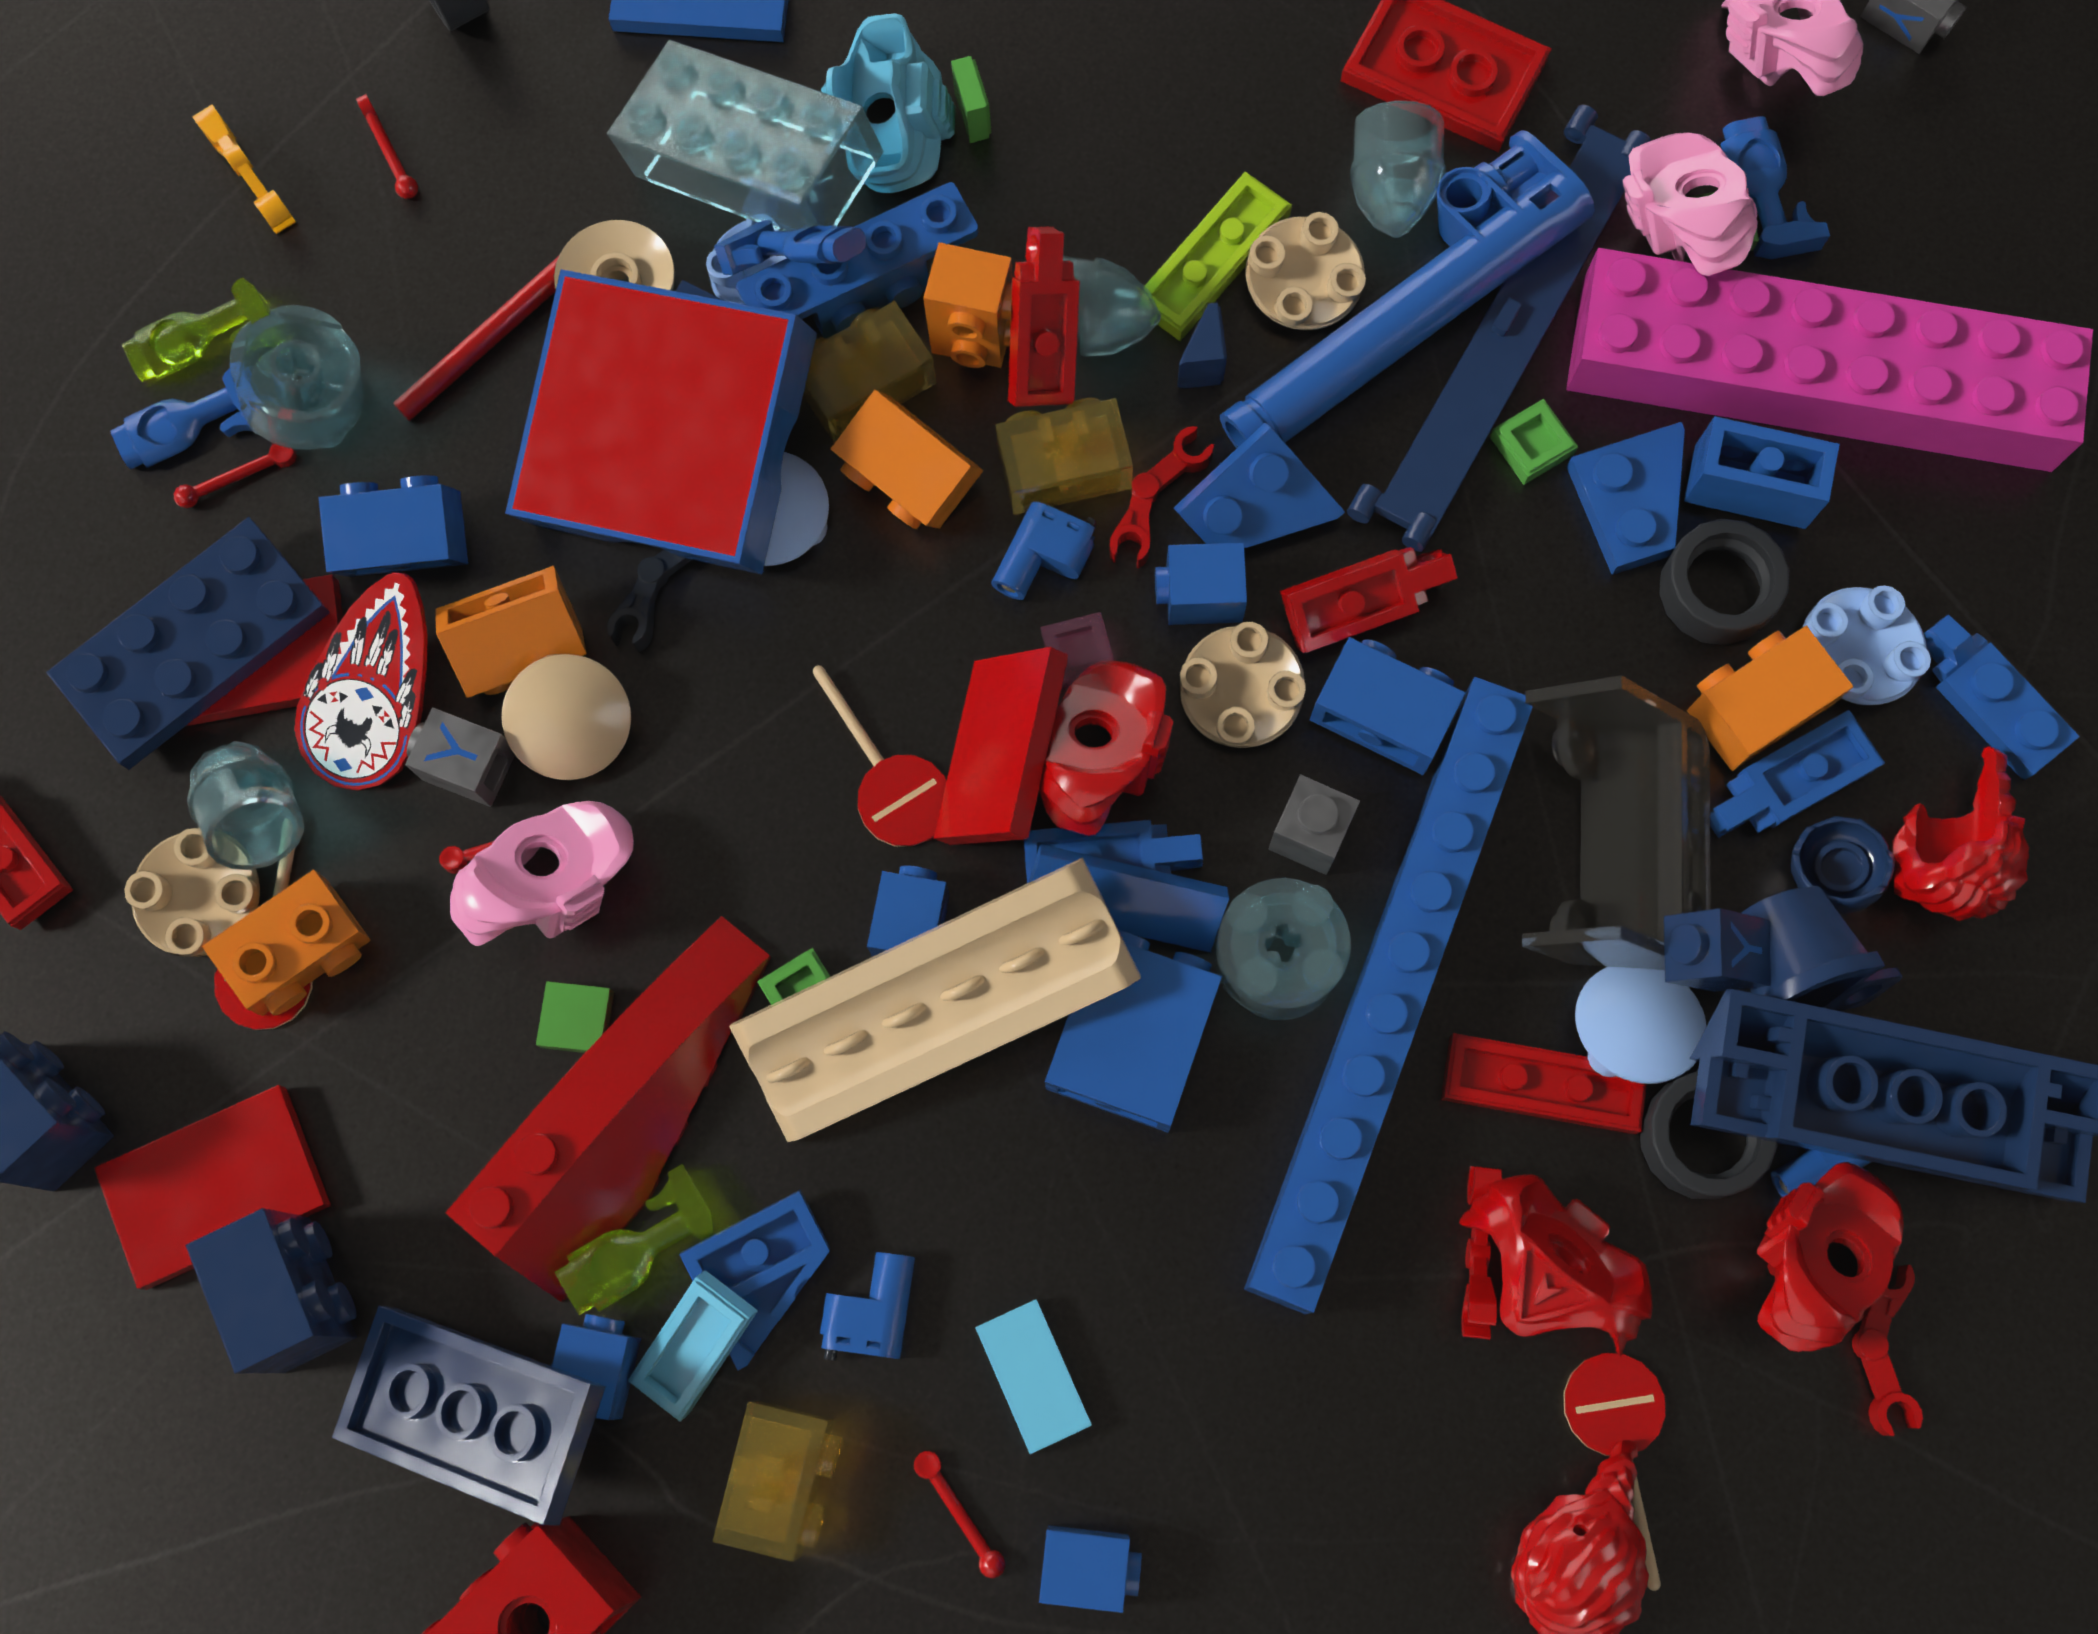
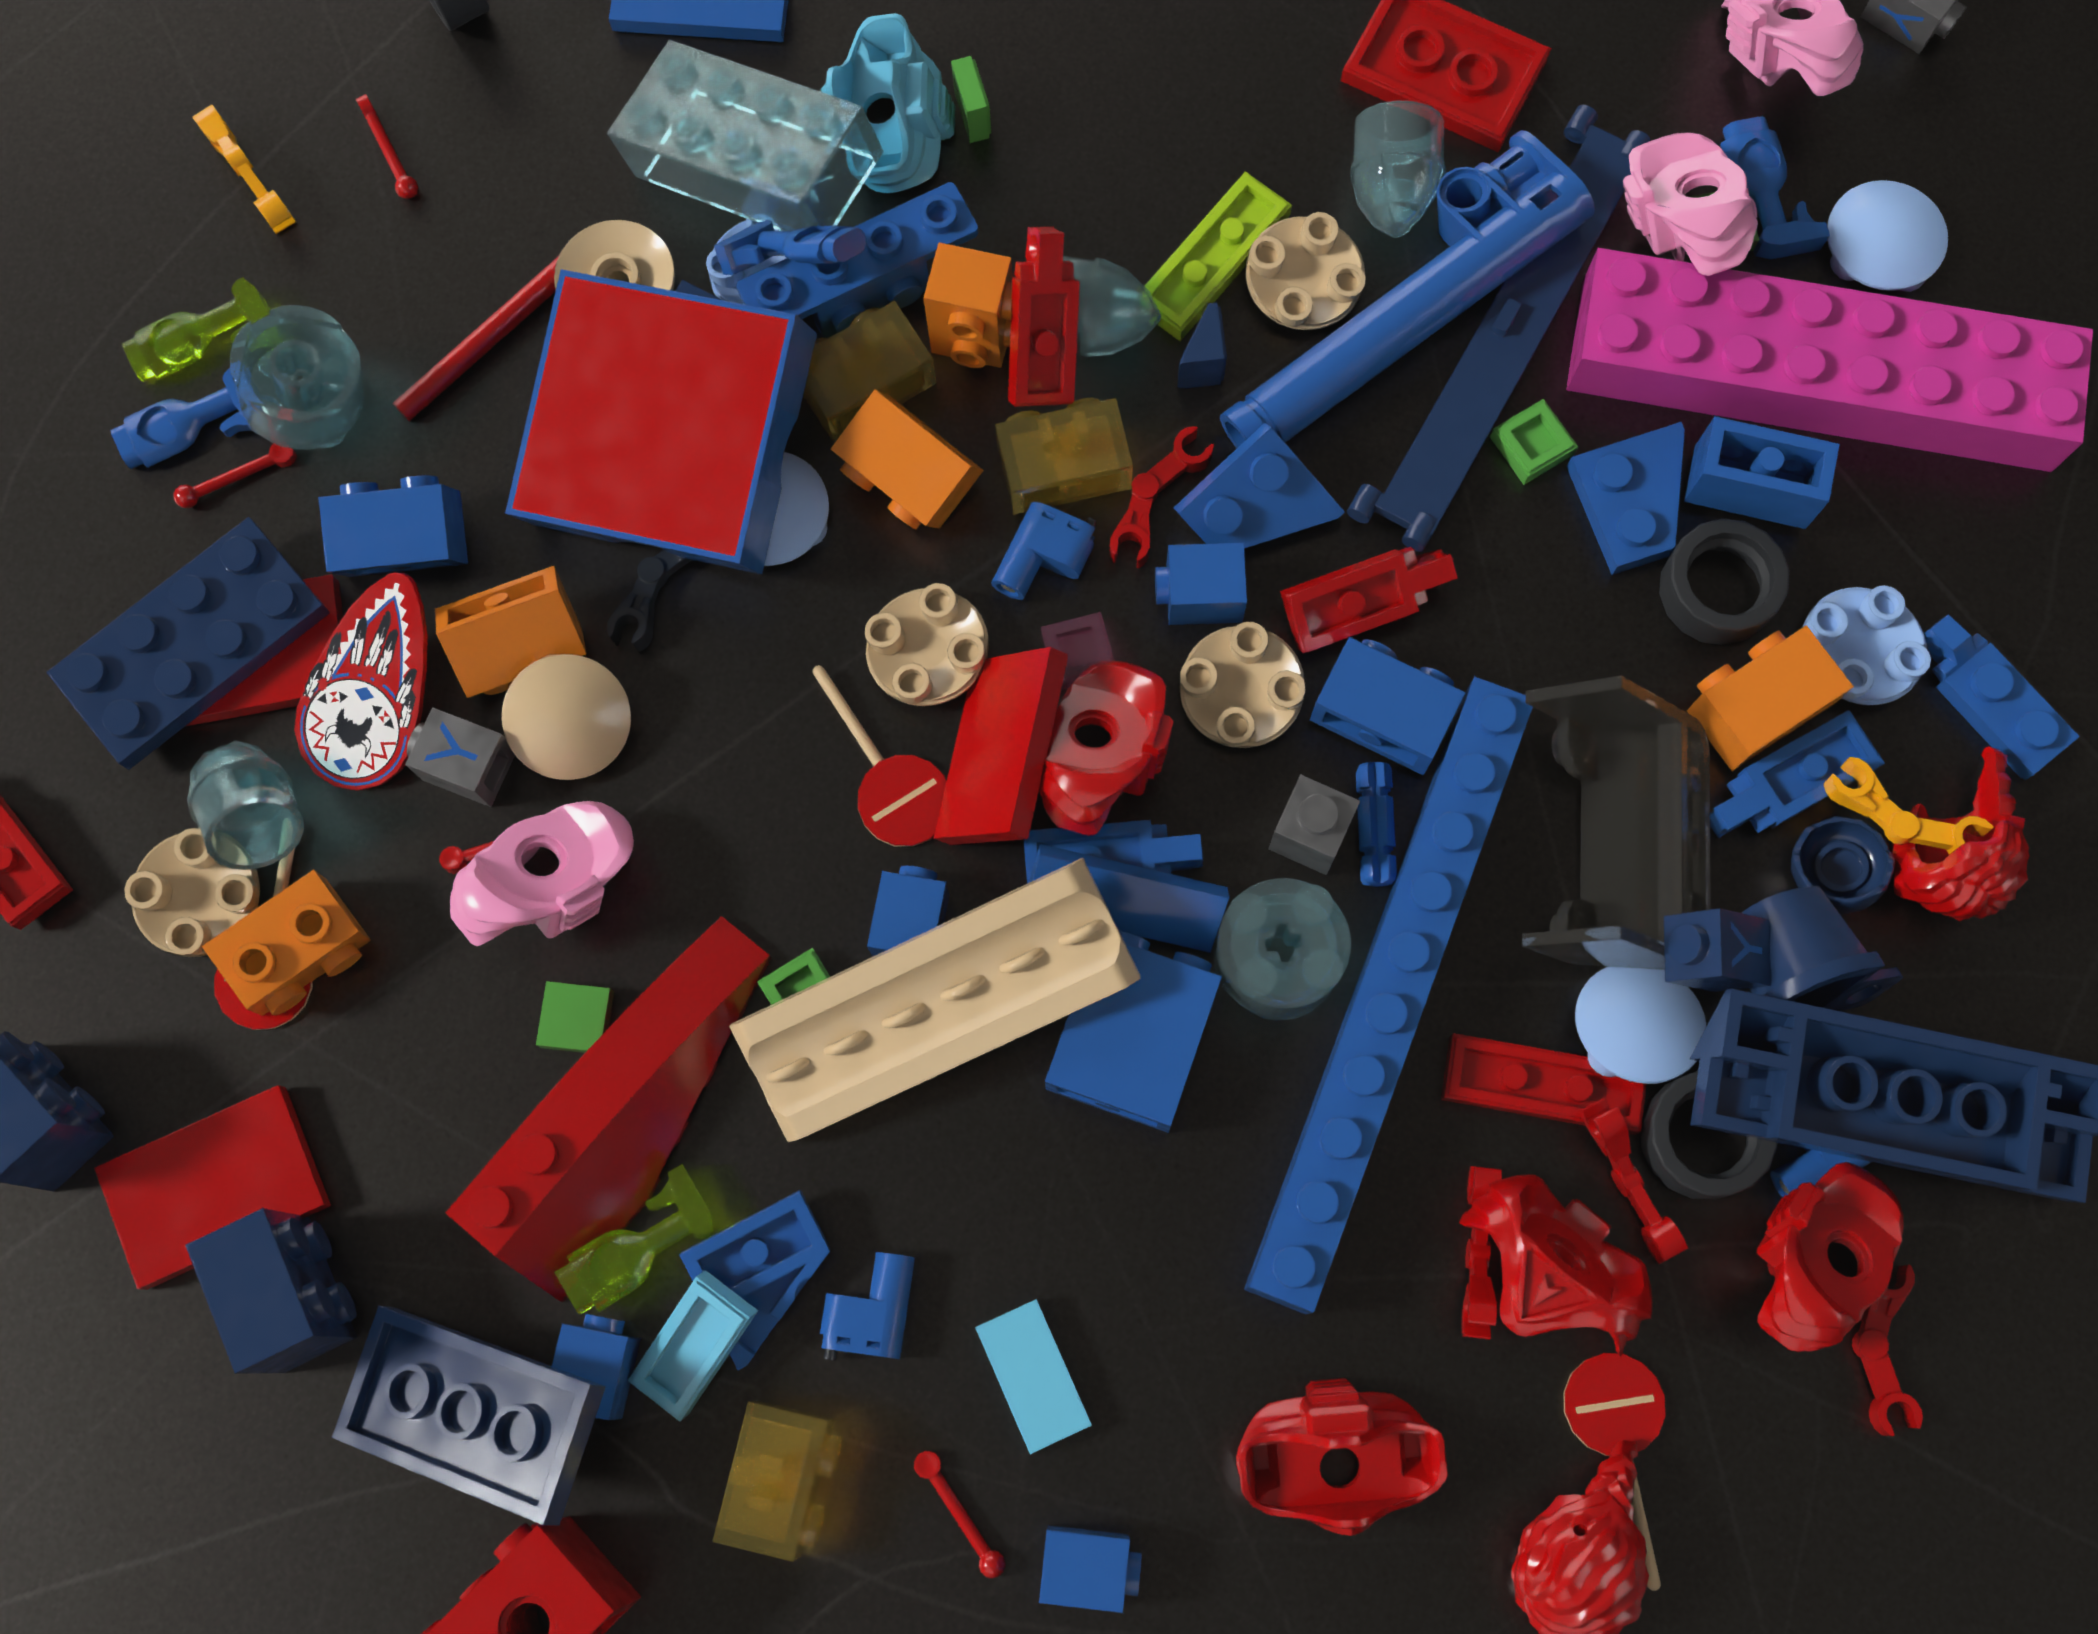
none -> tan dish [865,583,989,706]
none -> red piece [1236,1378,1448,1536]
none -> blue axle [1356,762,1397,887]
none -> red piece [1581,1097,1688,1264]
none -> light orange piece [1824,757,1993,854]
none -> light blue dish [1827,180,1948,292]

